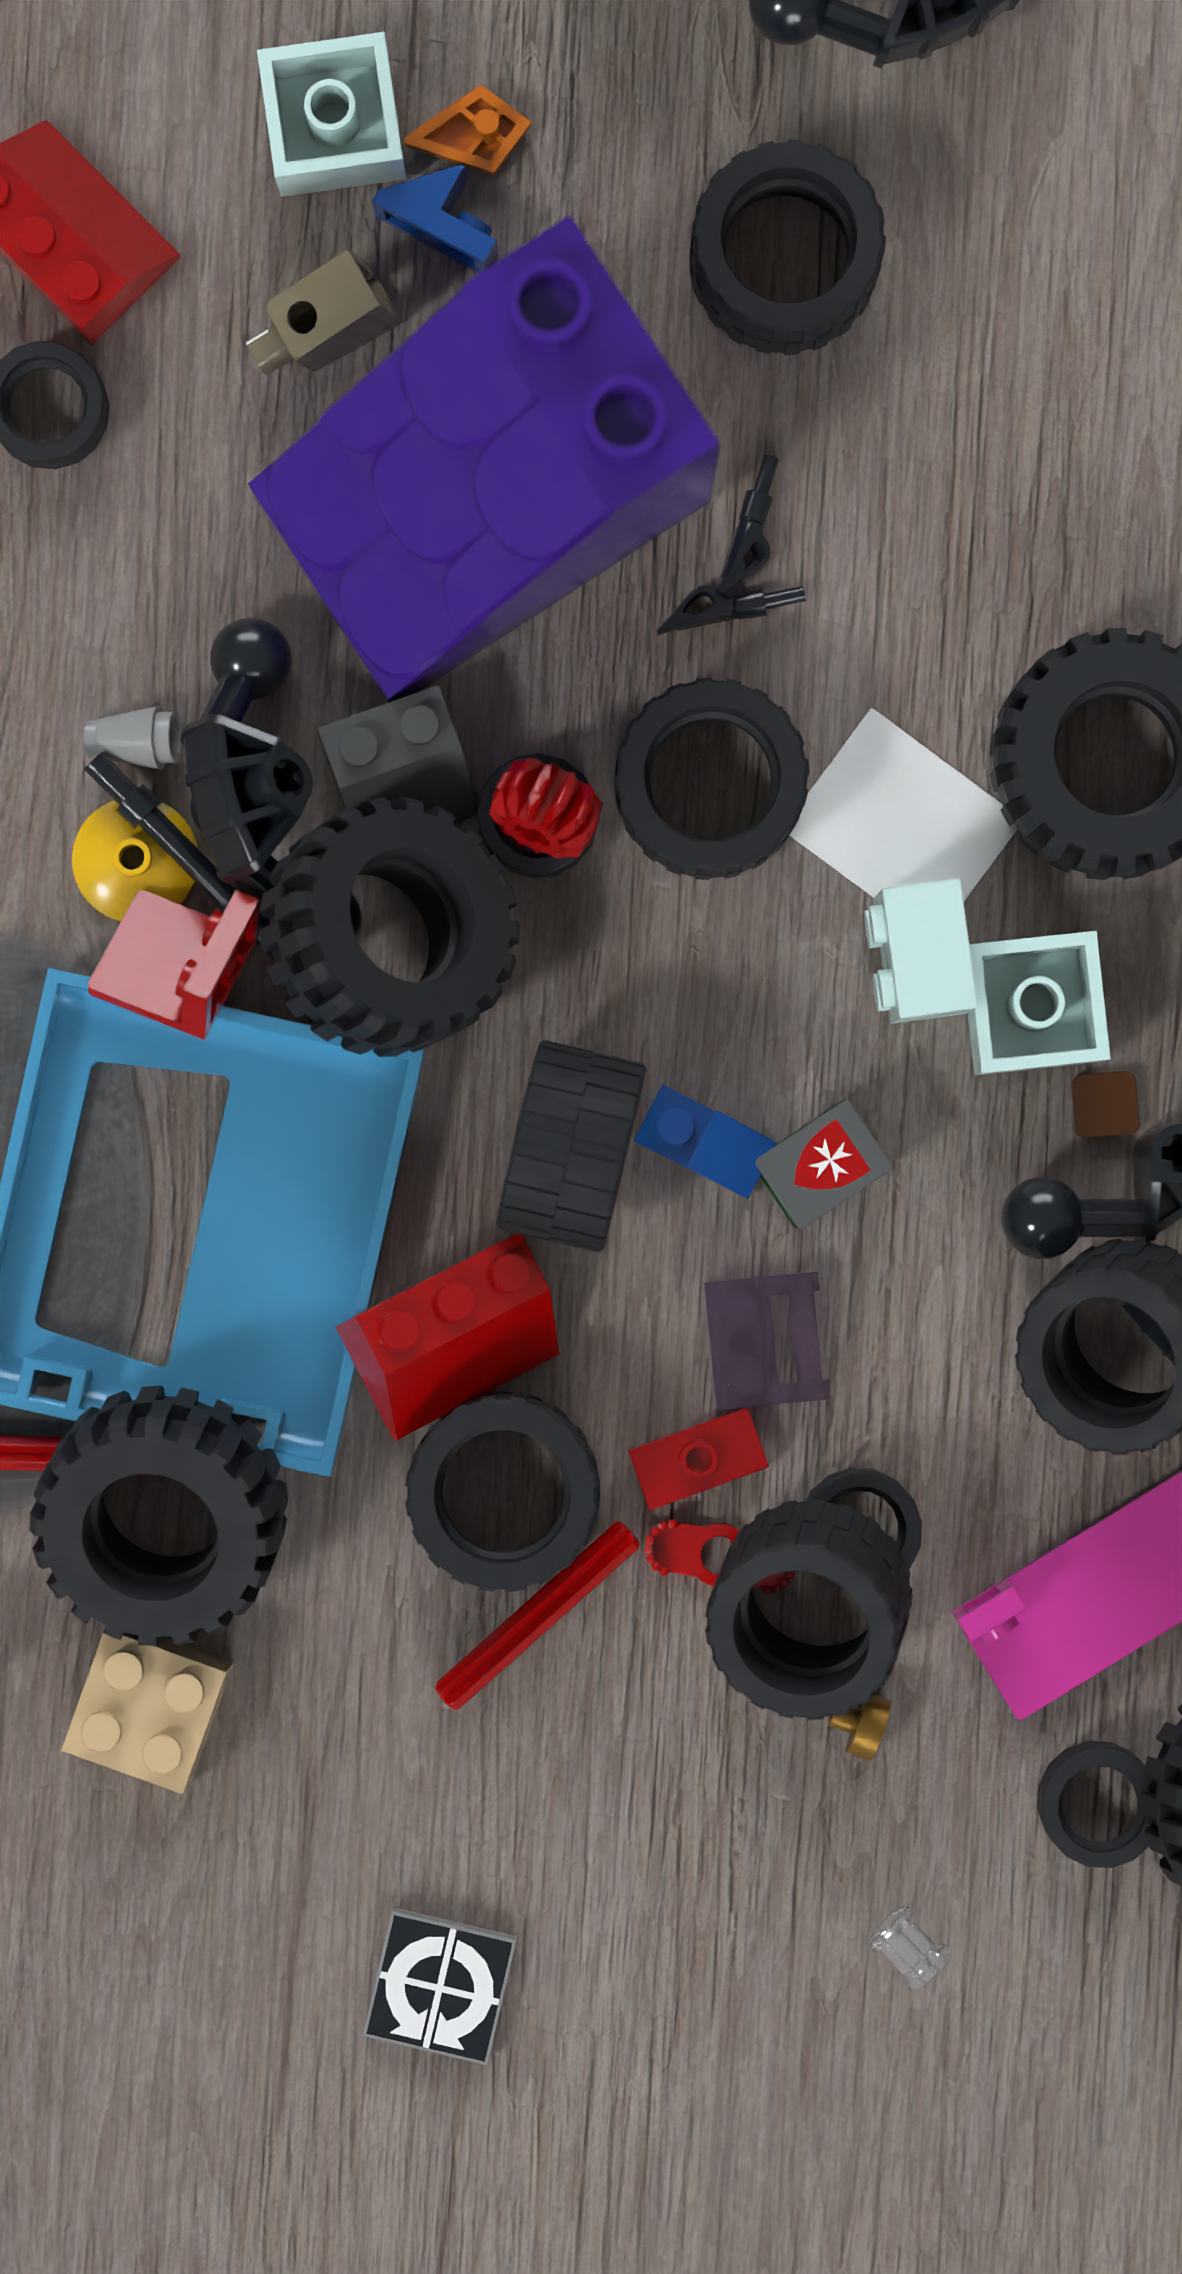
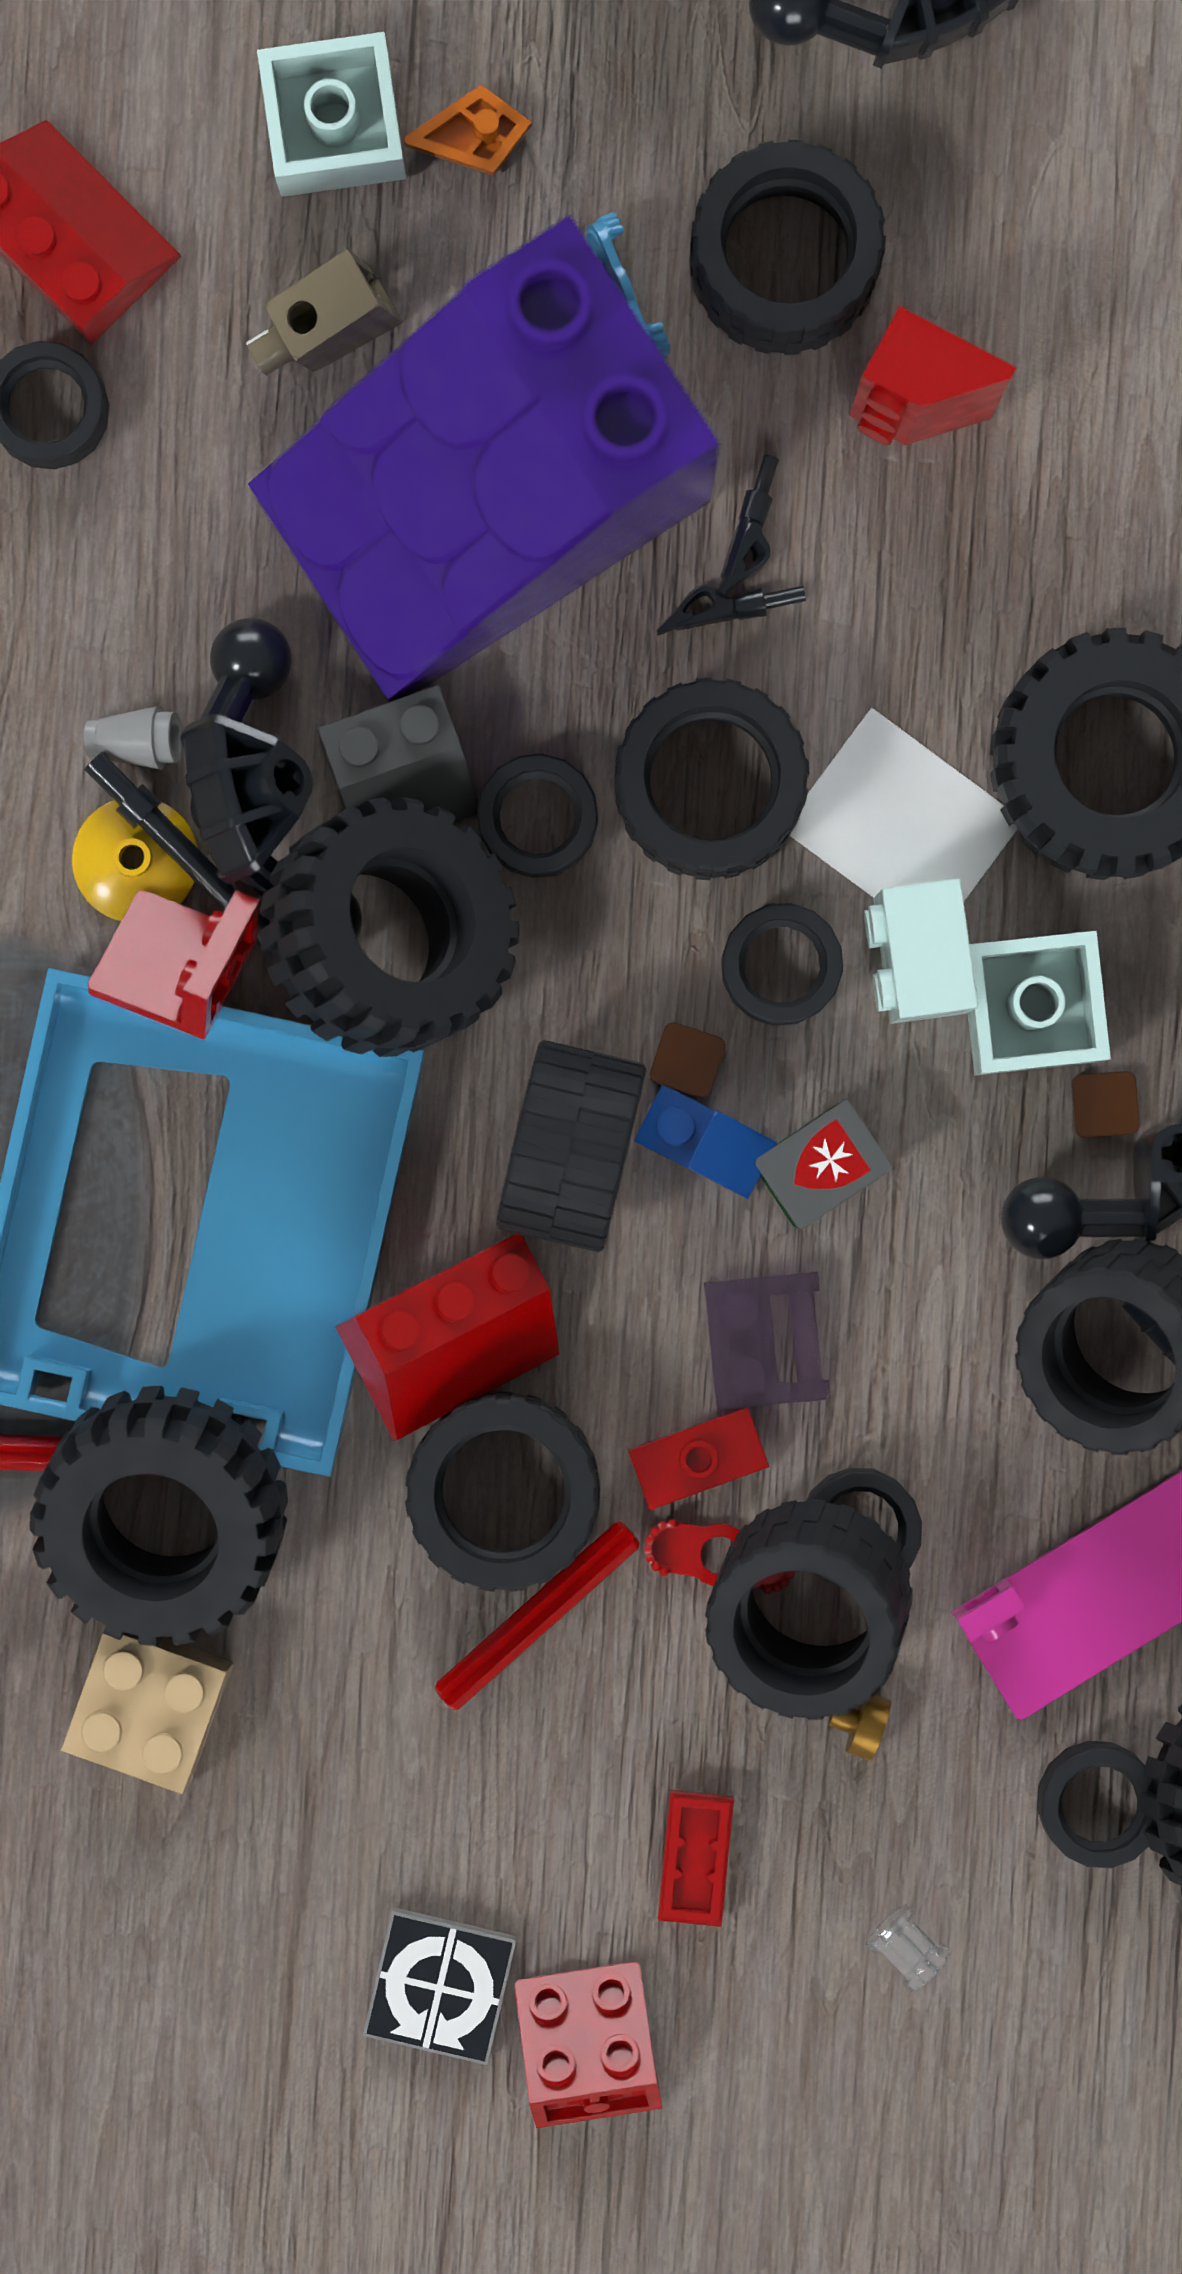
blue slope [372,165,498,273] -> none
red gear [489,758,603,859] -> none
none -> bracket [514,1962,663,2129]
none -> dark azure piece [586,212,670,357]
none -> reddish brown piece [650,1022,725,1098]
none -> red plate [657,1789,734,1927]
none -> black tyre [721,903,843,1026]
none -> red slope [849,306,1017,445]

